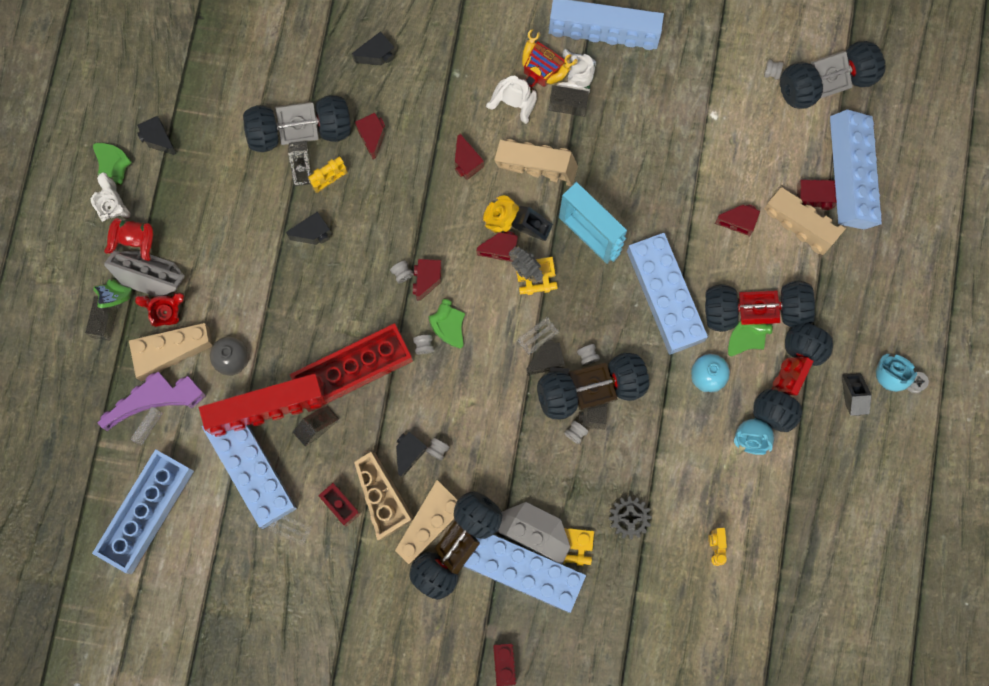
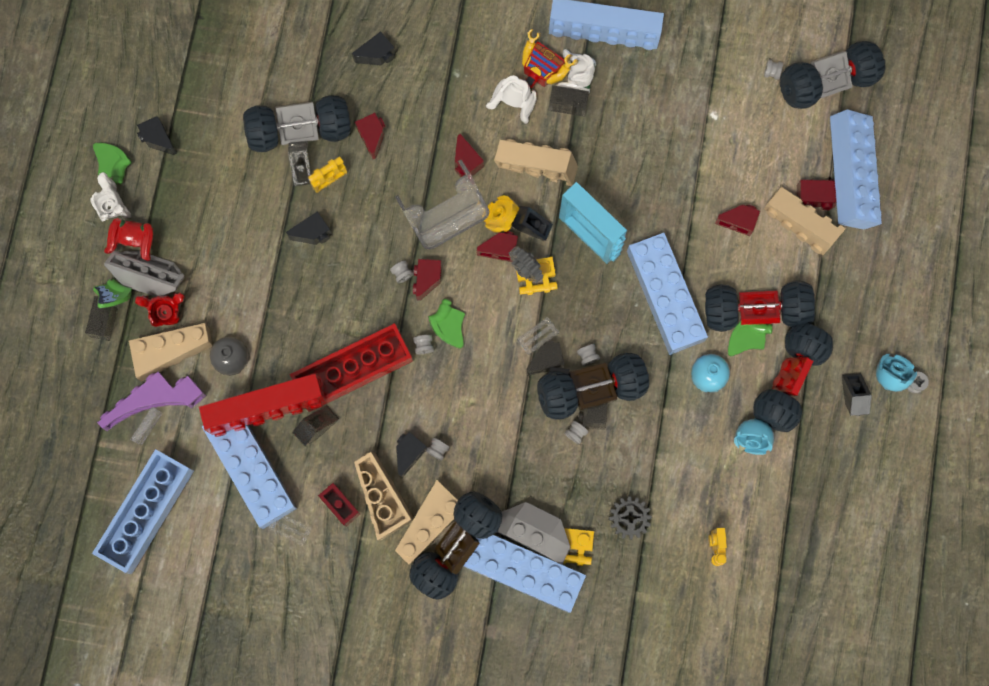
dark red brick [493,644,516,686] -> none
none -> clear windscreen [395,160,489,249]

